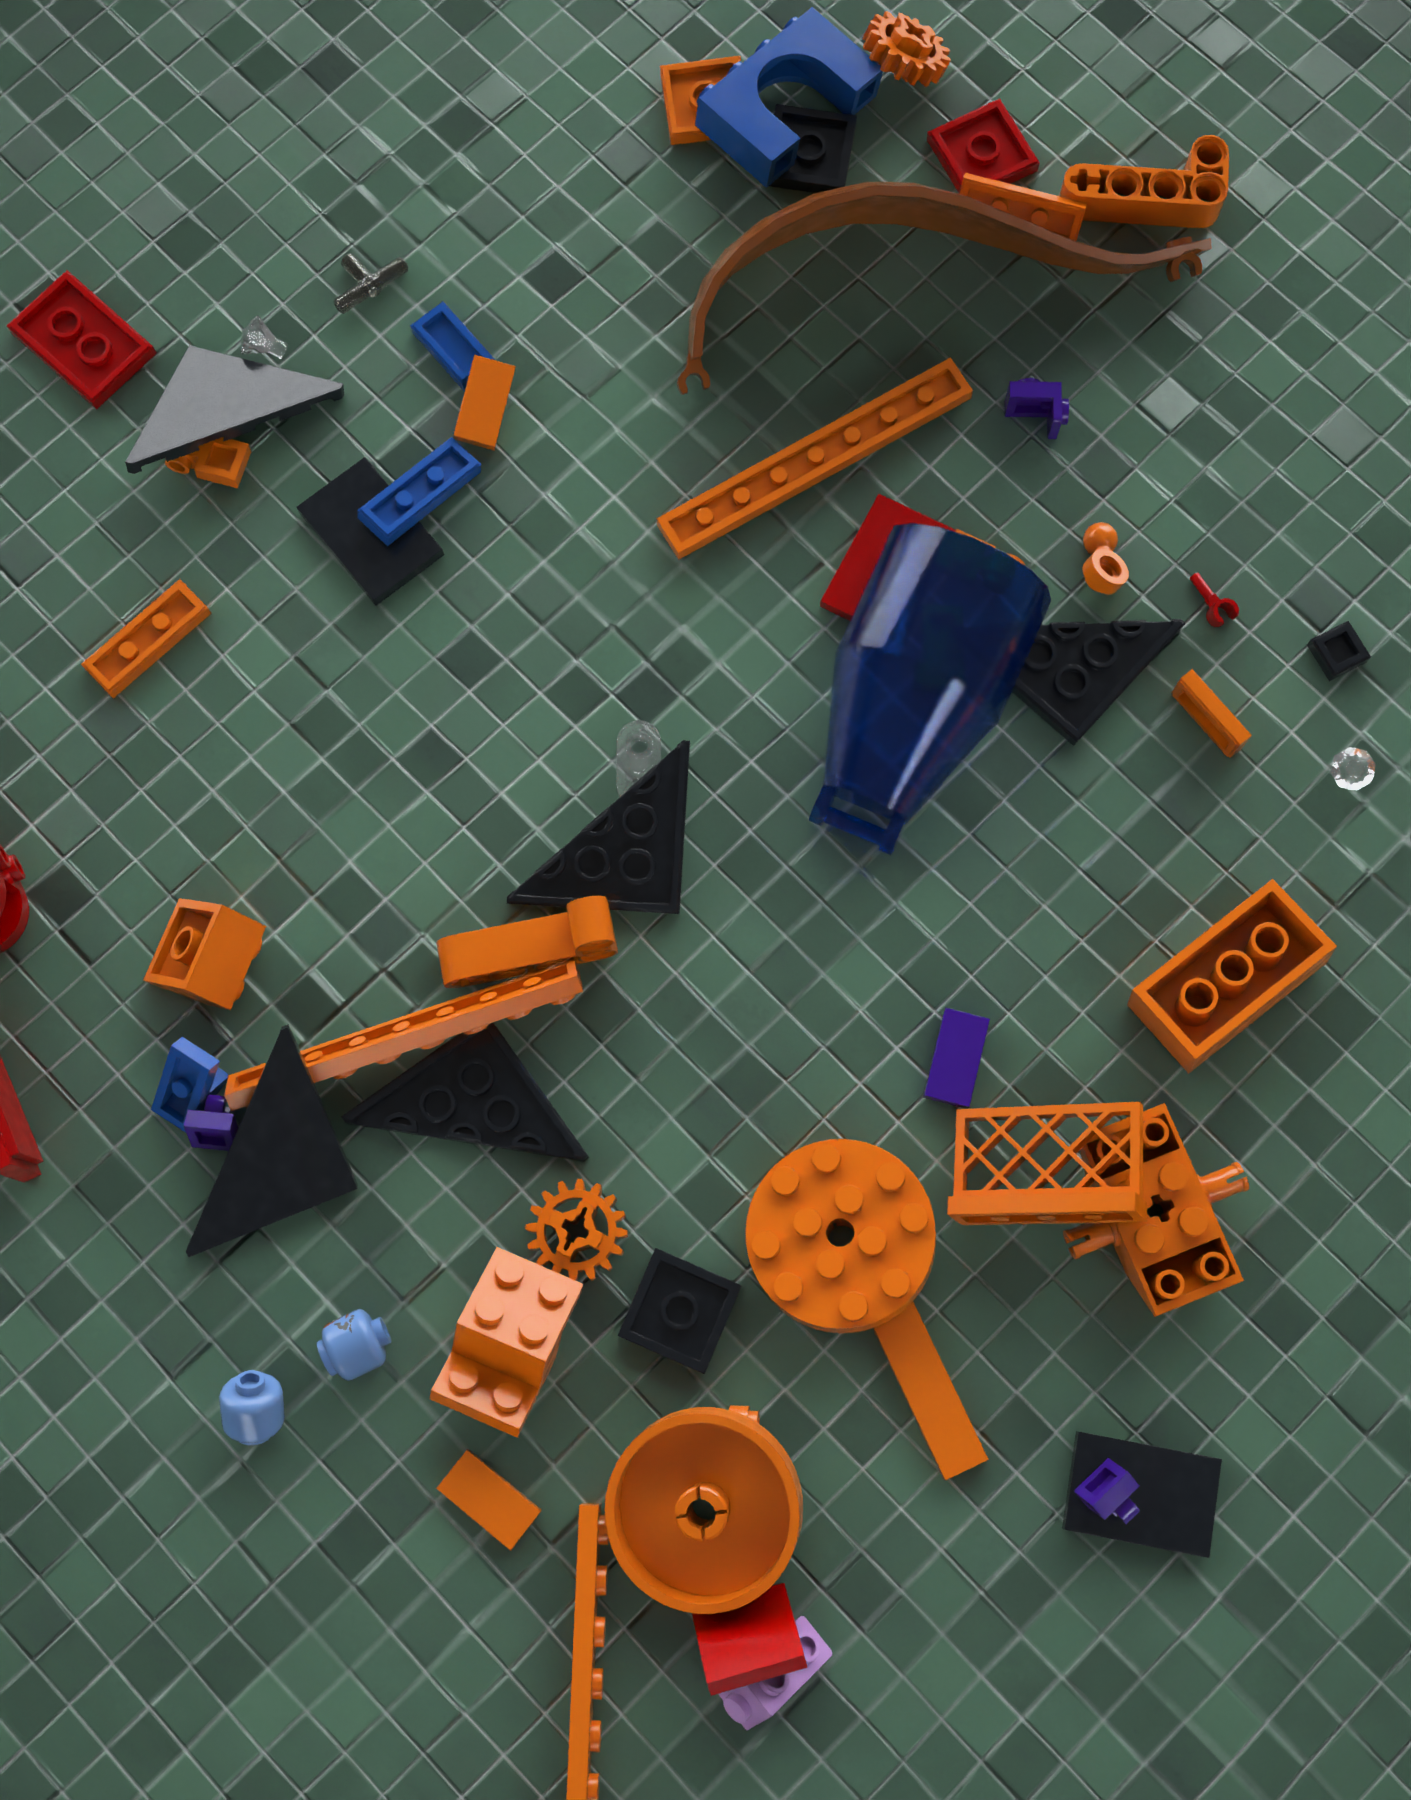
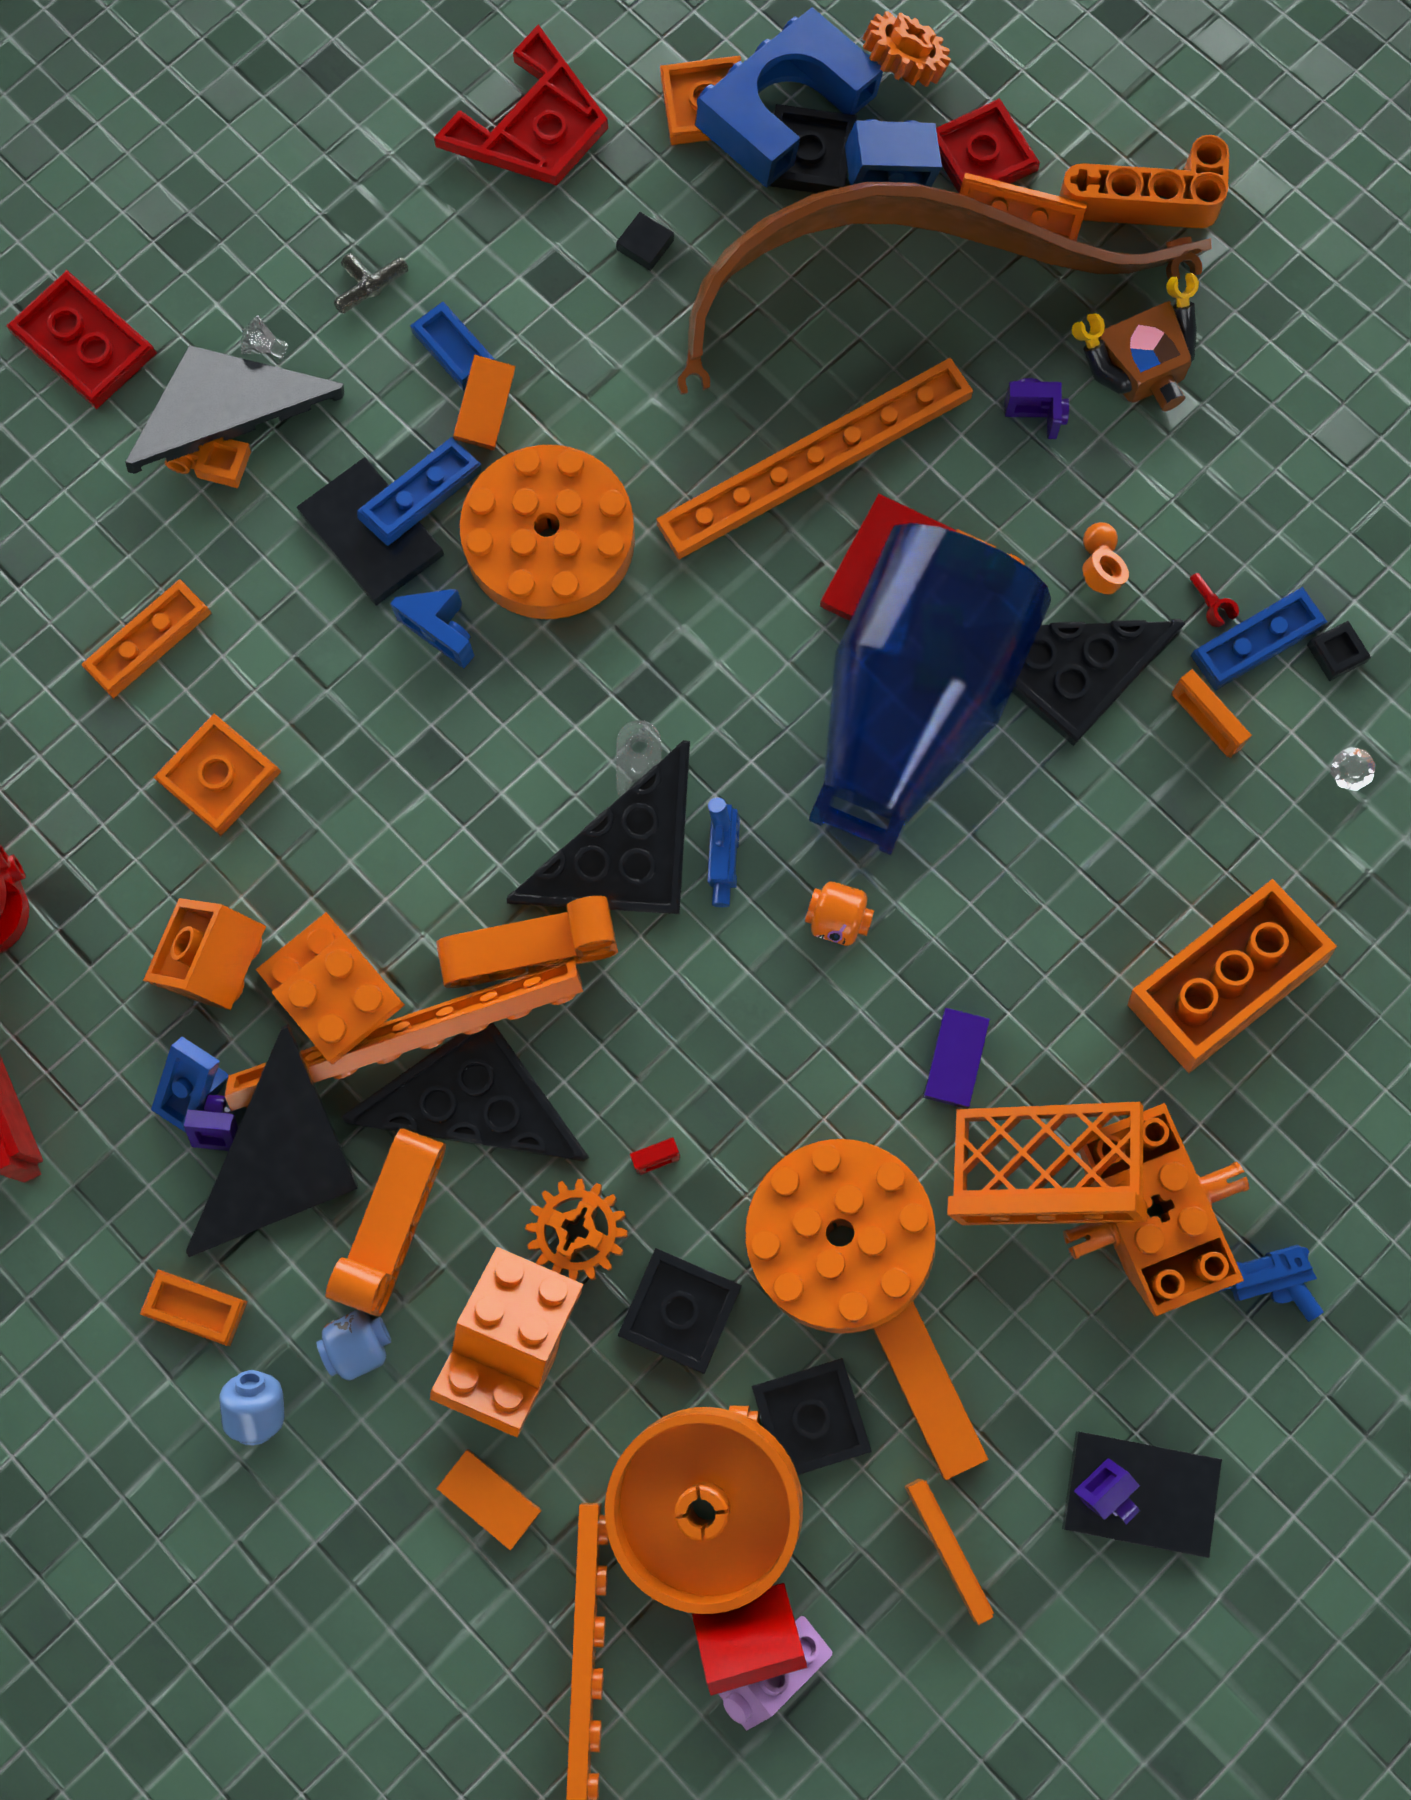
none -> orange tile [140,1269,248,1346]
none -> orange tile [153,713,281,836]
none -> orange bracket [255,912,405,1065]
none -> orange beam [325,1128,446,1317]
none -> blue slope [390,589,475,669]
none -> red wing [434,24,608,186]
none -> orange piece [460,445,635,619]
none -> black tile [616,212,674,271]
none -> red tile [630,1137,680,1175]
none -> blue piece [707,797,740,908]
none -> black tile [752,1358,872,1475]
none -> orange head [805,882,875,946]
none -> brick [844,119,942,187]
none -> orange tile [904,1478,994,1625]
none -> torso [1071,273,1199,411]
none -> blue tile [1191,587,1327,691]
none -> blue piece [1213,1245,1324,1322]

